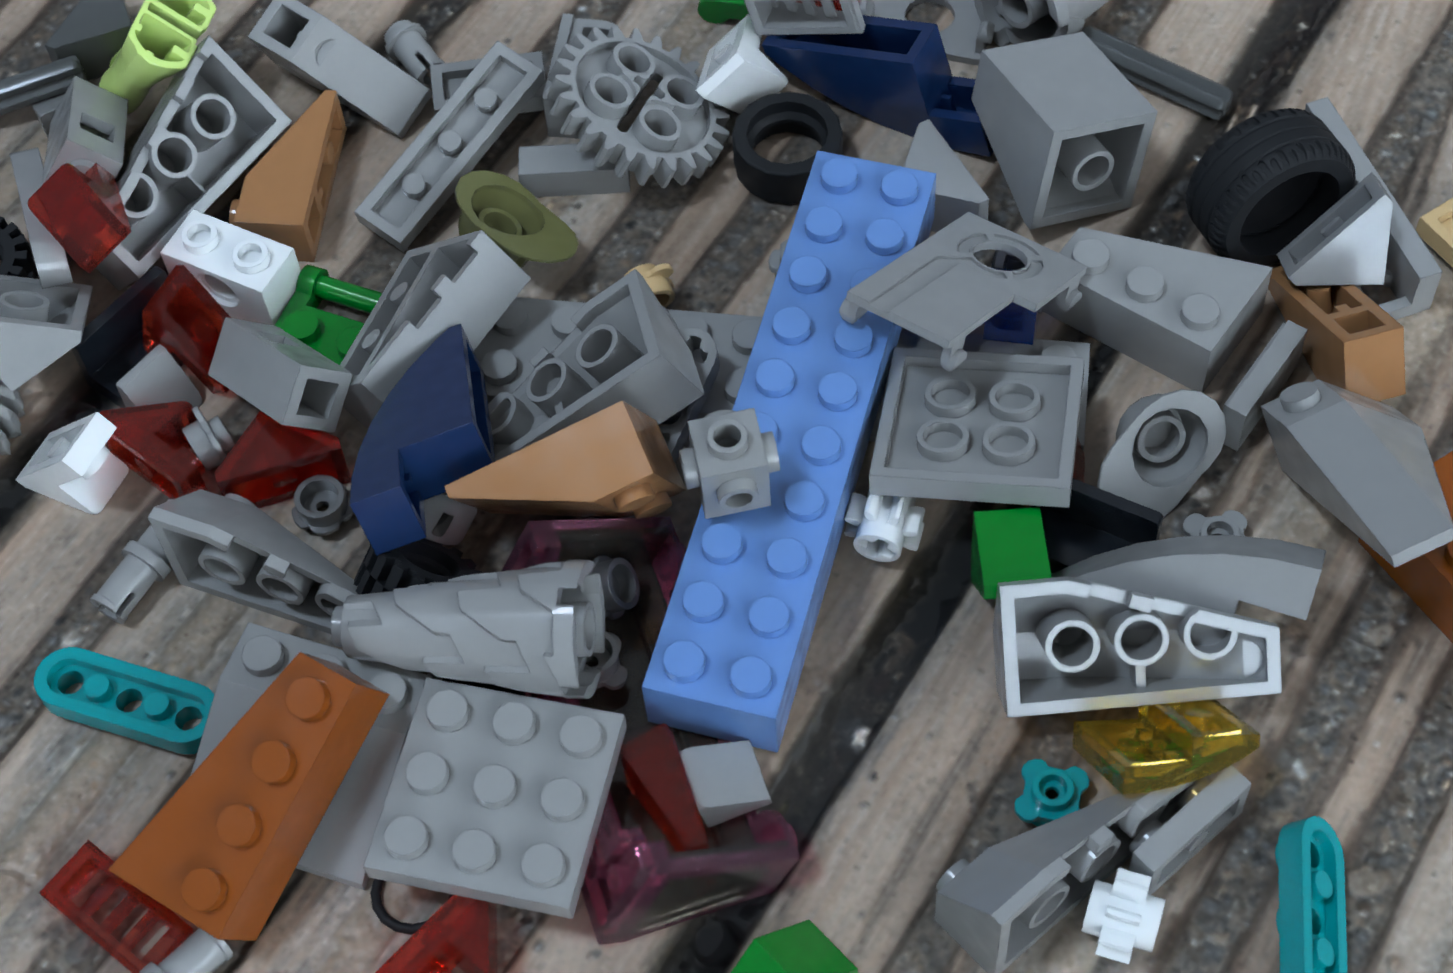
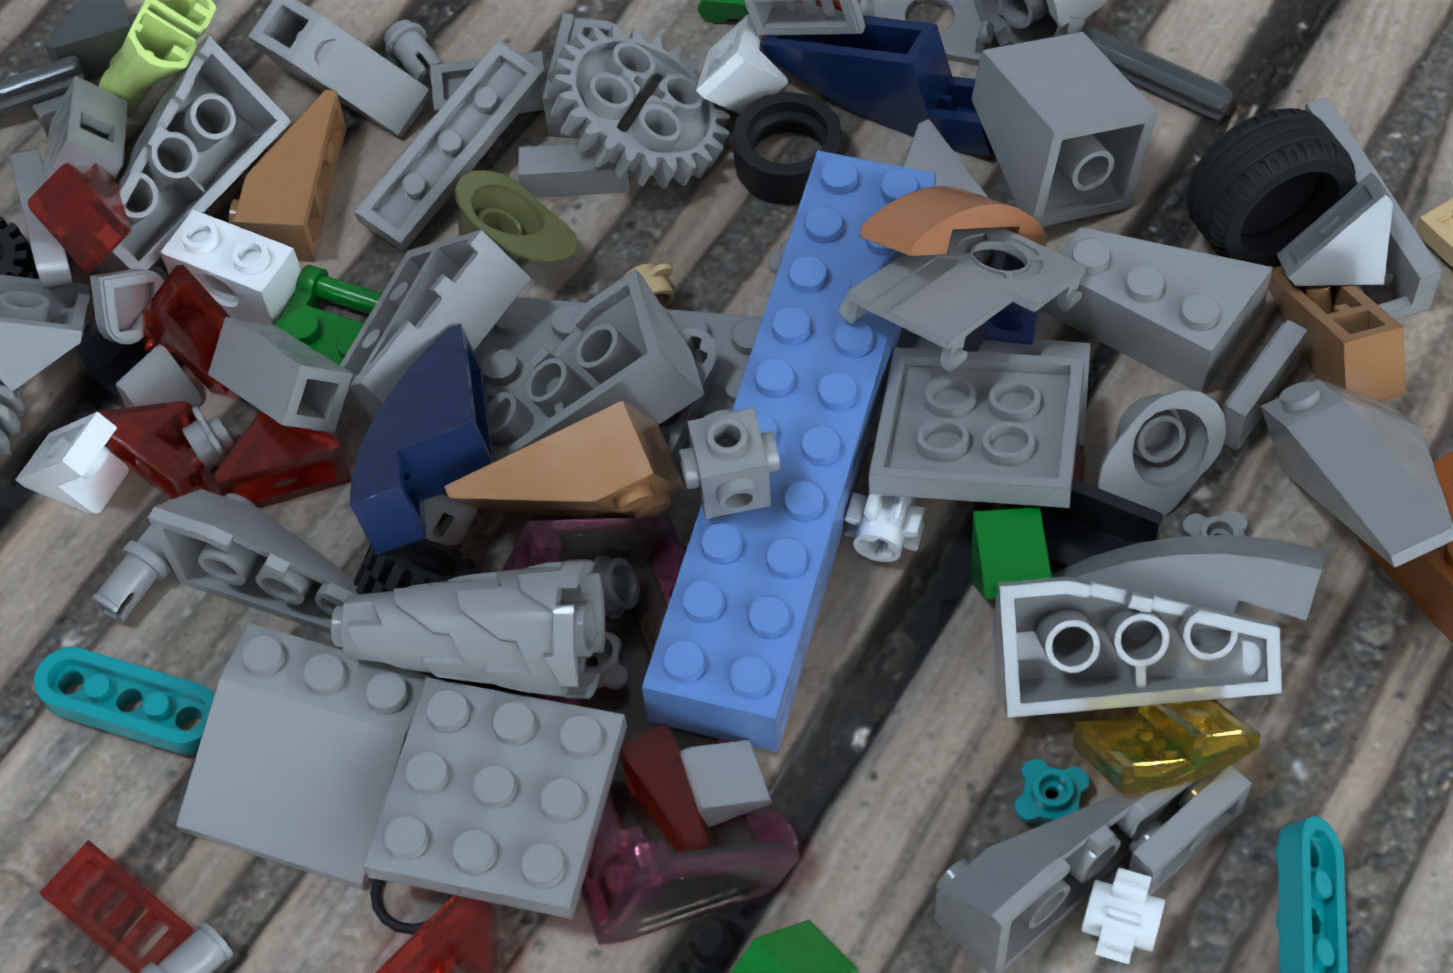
dark orange wedge [108,652,389,941] -> none
flat silver plate [292,475,353,535] -> none
none -> light grey tile [90,269,168,344]
none -> nougat slope [859,186,1048,256]

